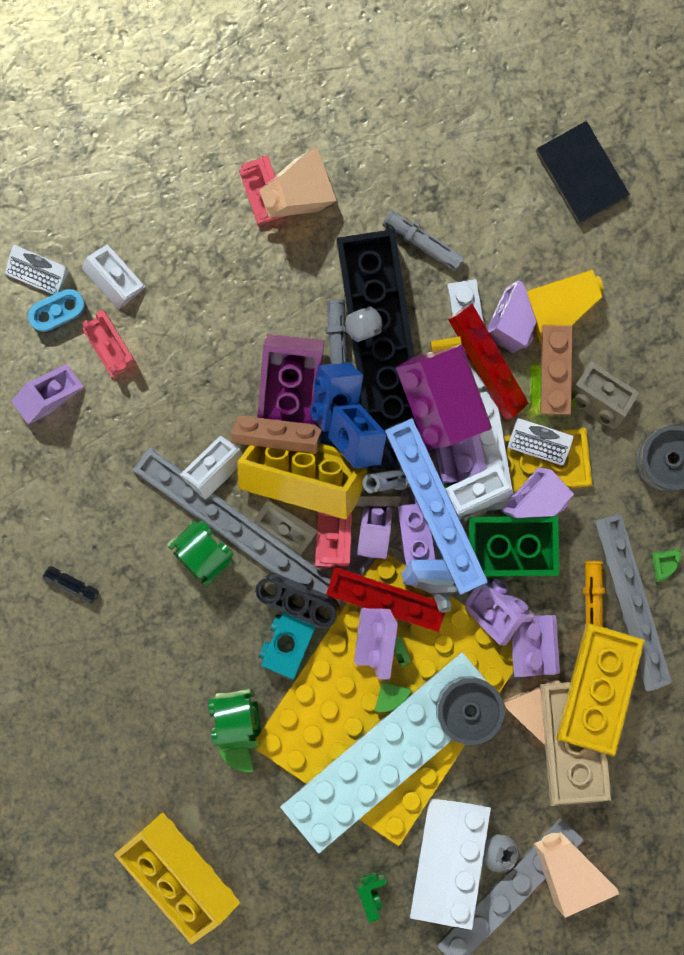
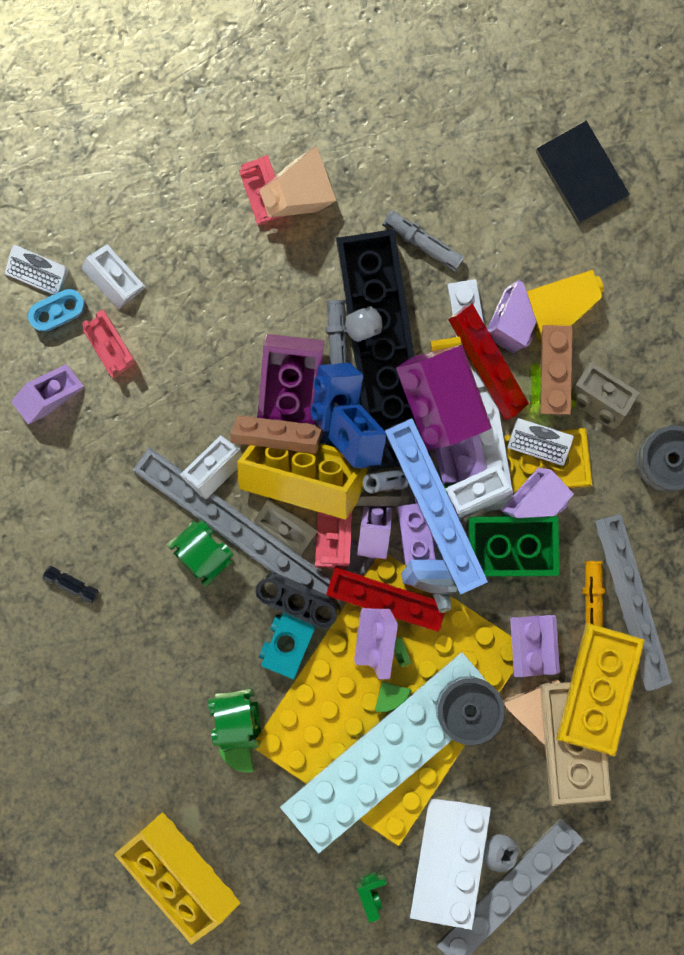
lavender bracket [464,579,534,645] -> none
light nougat slope [534,832,619,918] -> none
bright green tile [650,549,682,582] -> none

